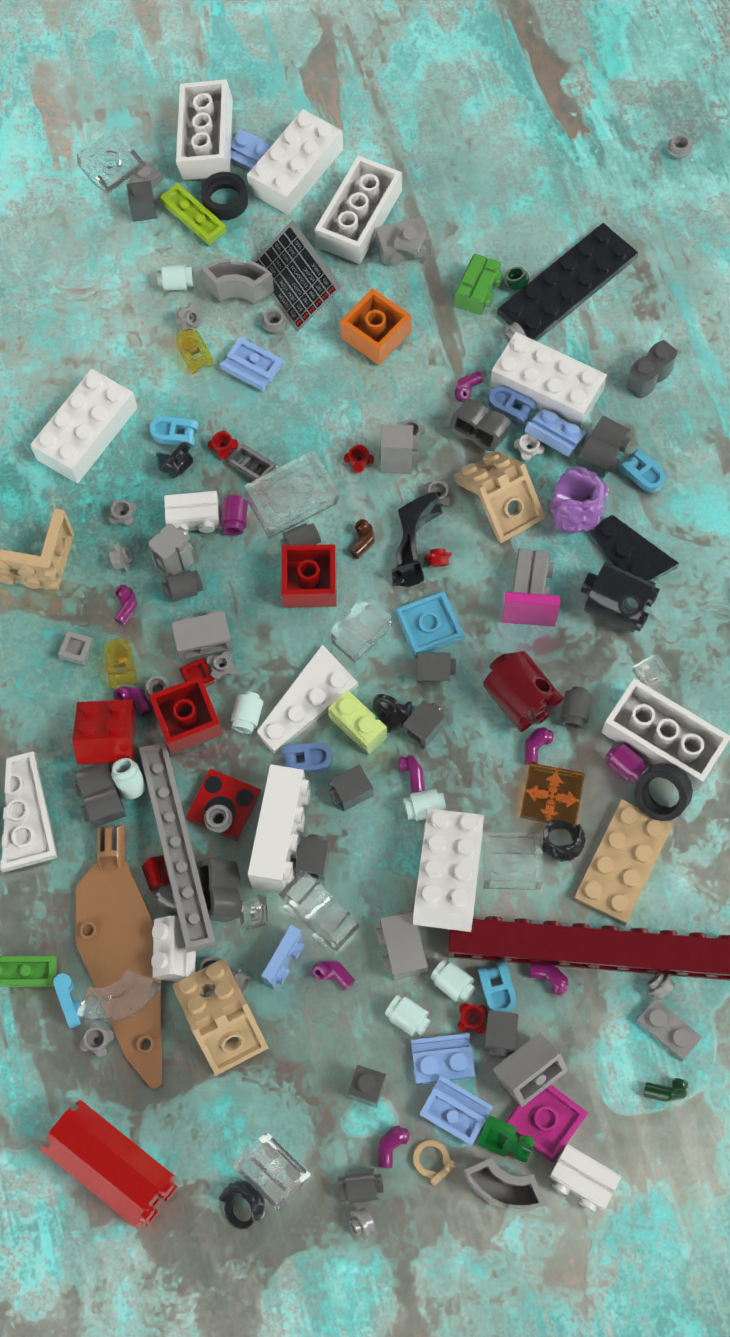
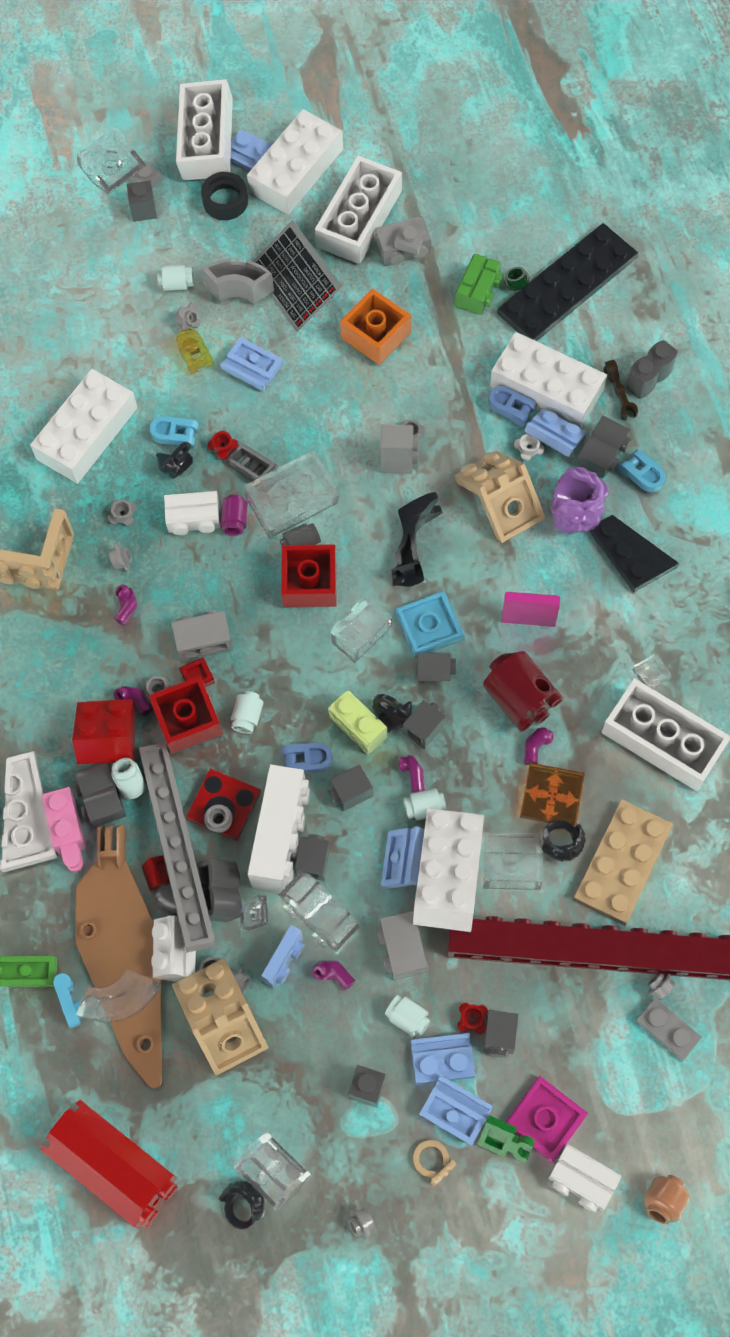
light grey plate [58,631,95,666] -> none
light grey plate [80,1023,114,1058] -> none
clear yellow plate [105,638,138,689] -> none
light grey brick [148,523,194,576] -> none
lime plate [160,183,227,246] -> none
dark grey brick [162,569,203,602] -> none
light grey plate [206,651,237,680] -> none
white wing [257,645,358,754] -> none
light grey plate [262,308,287,333] -> none
dark grey brick [338,1168,384,1204] -> none
red plate [344,445,374,473] -> none
reddish brown arm [350,519,375,559] -> none
magenta arm [378,1126,410,1168] -> none
red plate [424,548,452,567] -> none
light grey plate [425,481,451,506] -> none
light aqua brick [430,959,475,1002] -> none
dark grey brick [449,399,512,451] -> none
magenta arm [454,371,484,402] -> none
light grey brick [463,1158,546,1212] -> none
medium azure plate [476,961,517,1013] -> none
light grey brick [493,1032,569,1107] -> none
light grey plate [503,322,526,343] -> none
light grey brick [512,548,554,595] -> none
magenta arm [529,963,569,995] -> none
dark grey brick [560,686,592,729] -> none
black cylinder [580,562,660,633] -> none
magenta brick [605,743,648,783] -> none
black tyre [635,764,693,821] -> none
dark green arm [644,1078,689,1102] -> none
light grey plate [667,134,692,158] -> none
none -> bright pink brick [42,787,87,872]
none -> light blue plate [381,826,425,889]
none -> dark brown piece [603,360,638,421]
none -> nougat head [644,1175,690,1225]

